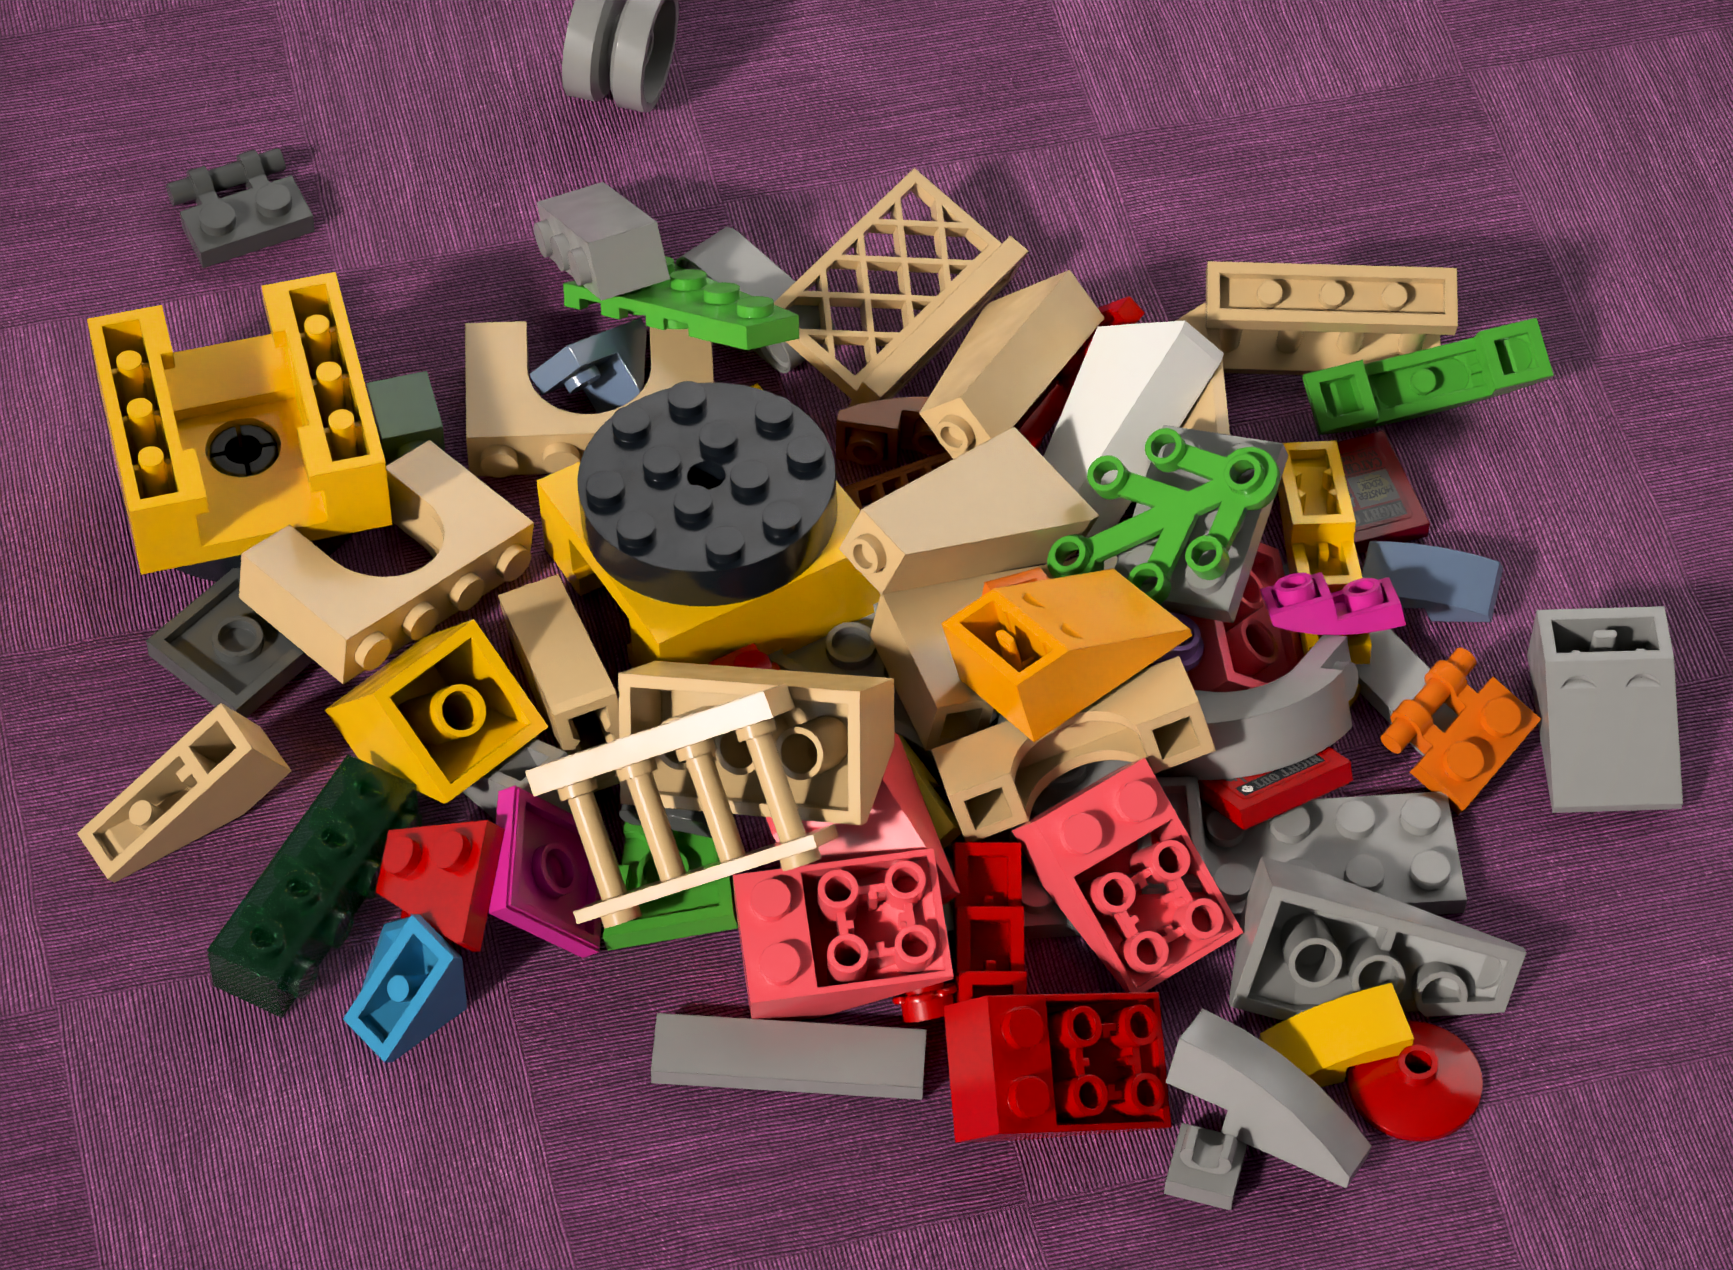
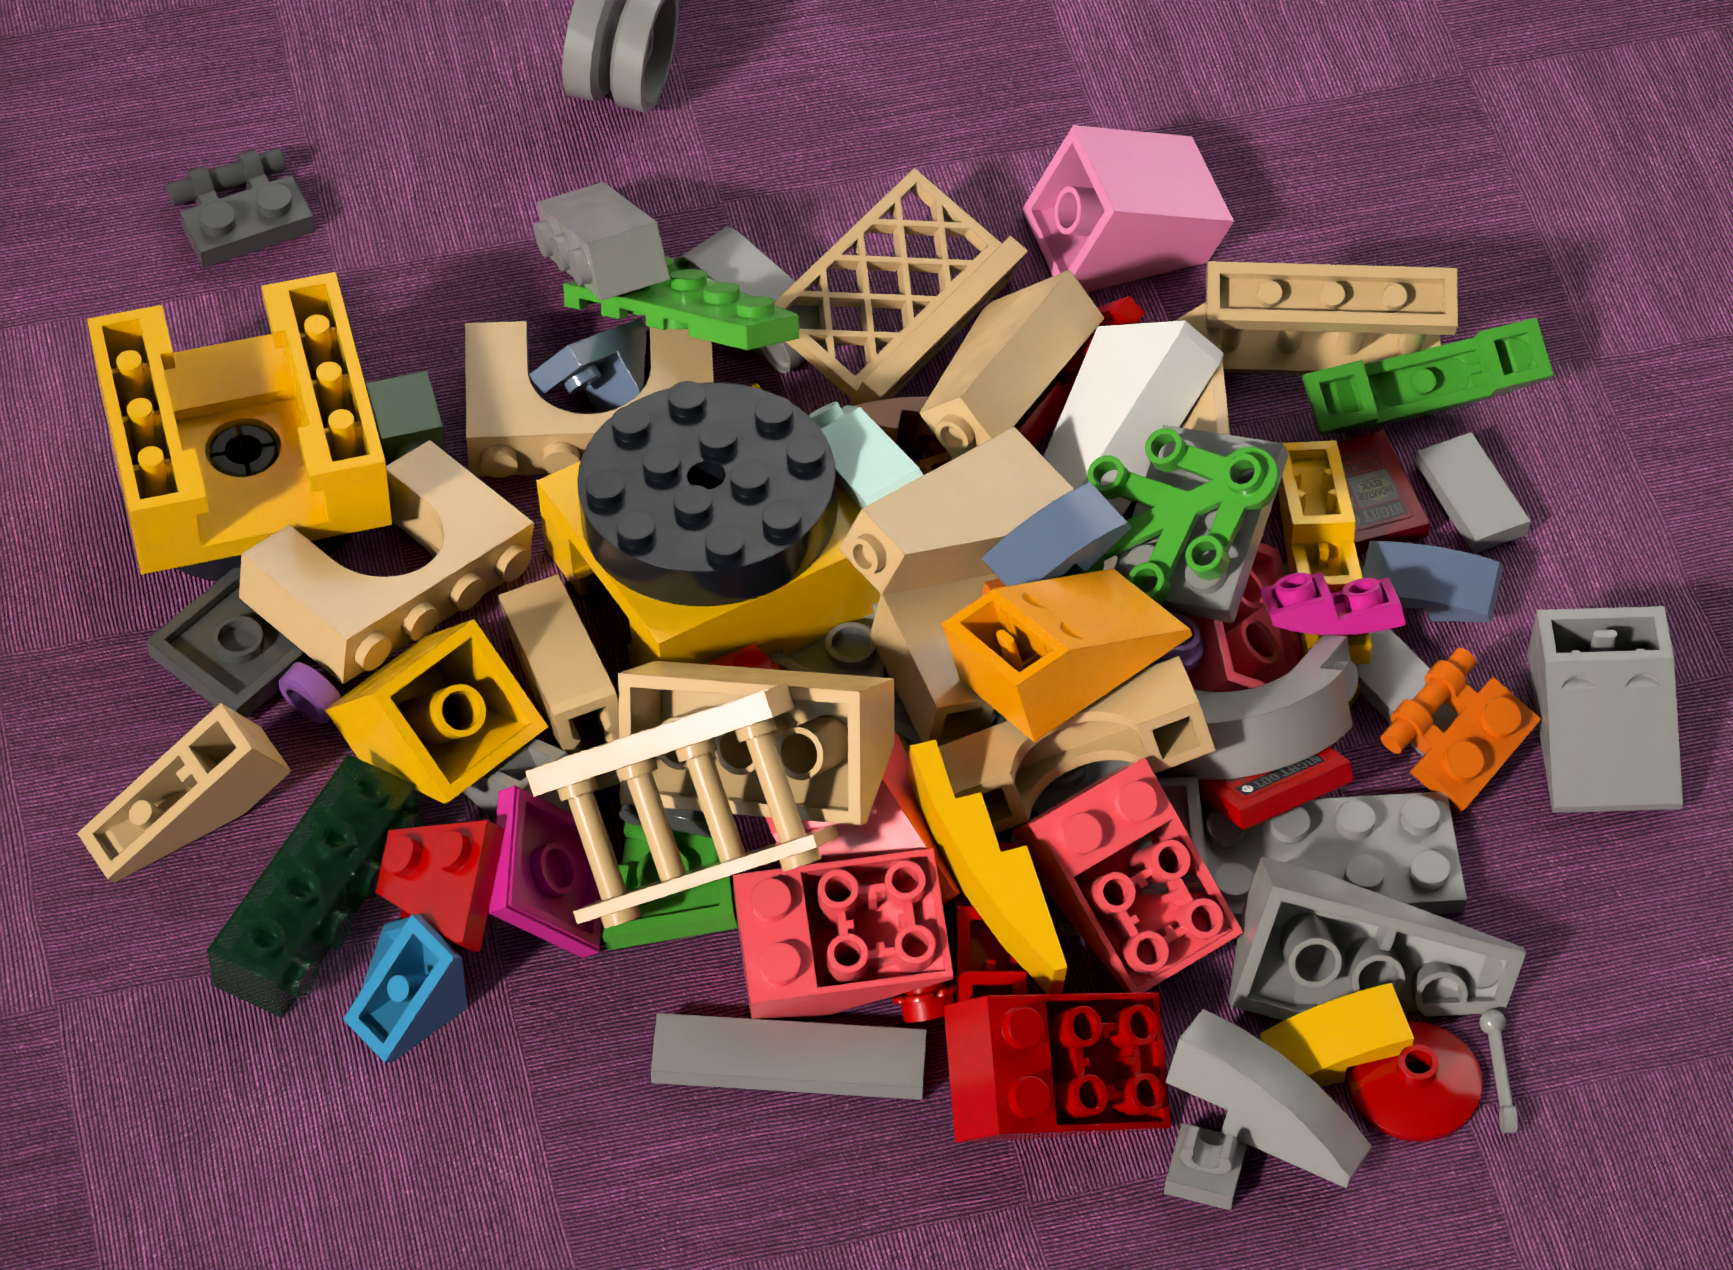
none -> medium lavender tile [279,662,341,724]
none -> light aqua slope [809,401,923,509]
none -> yellow slope [907,739,1068,994]
none -> sand blue slope [981,482,1132,586]
none -> bright pink slope [1022,125,1234,292]
none -> light grey tile [1415,432,1531,554]
none -> light grey hinge [1479,1009,1518,1134]

